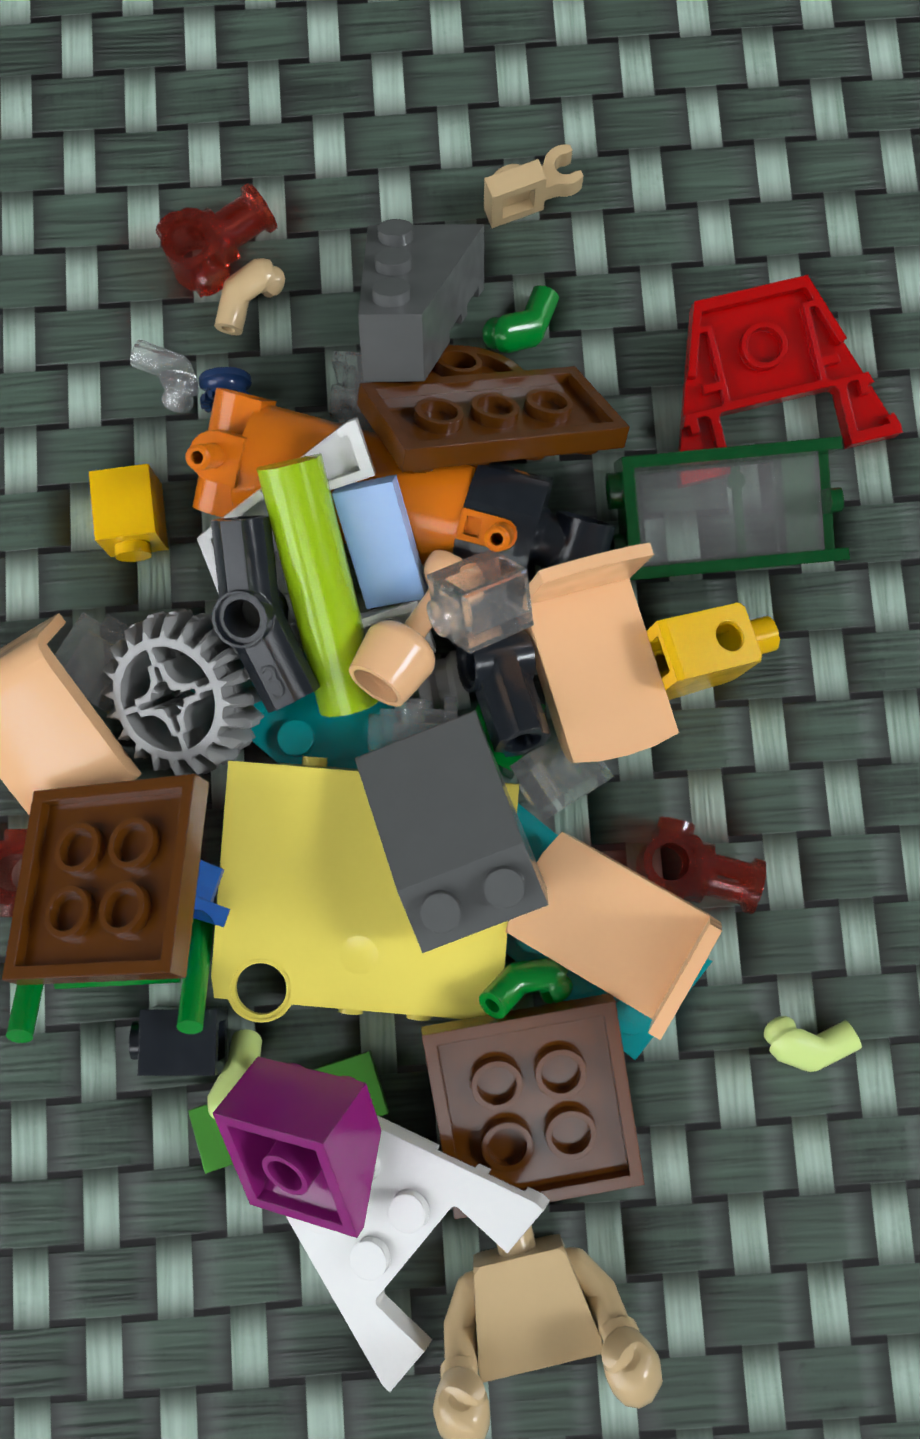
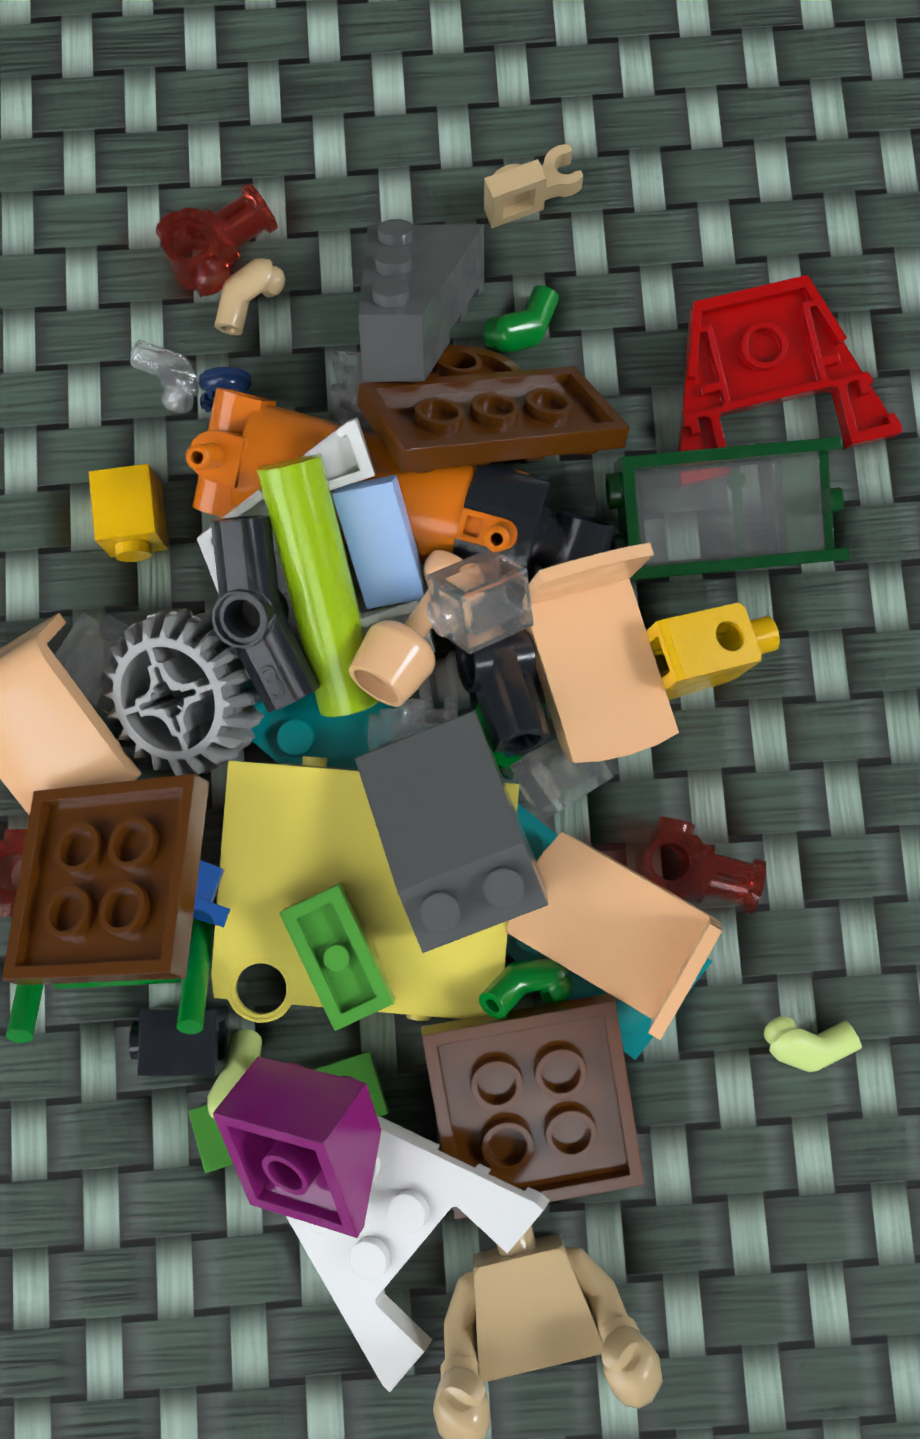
none -> bright green plate [279,882,396,1031]

